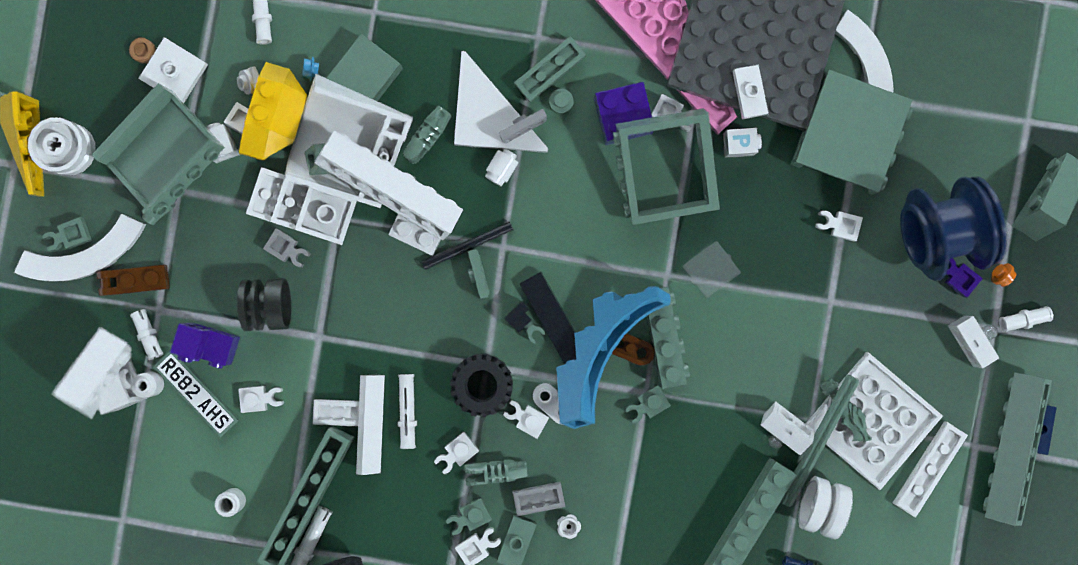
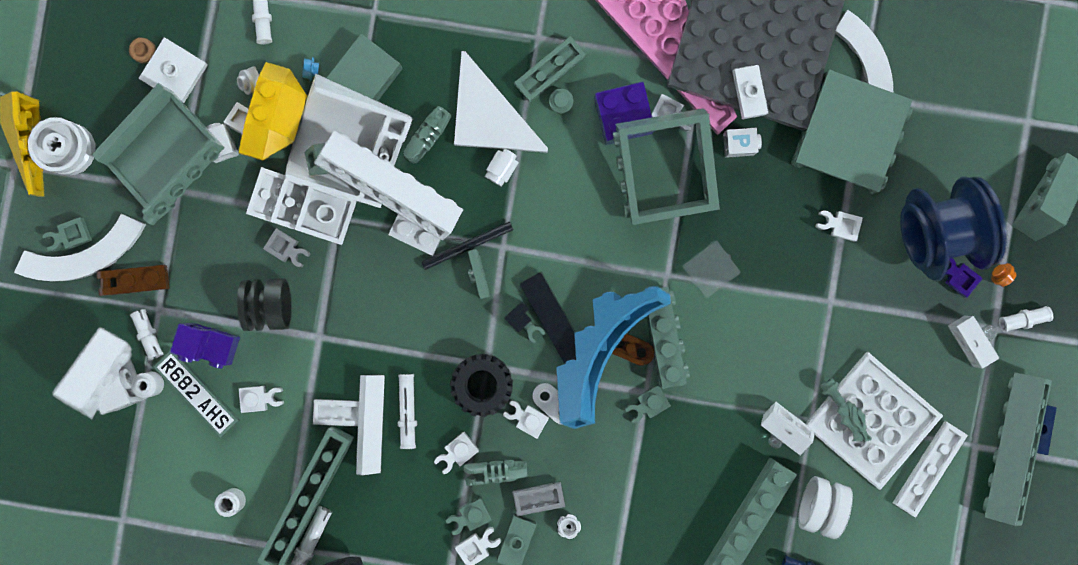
light grey plate [499,109,547,144] -> none
sand green axle [781,375,859,507] -> none

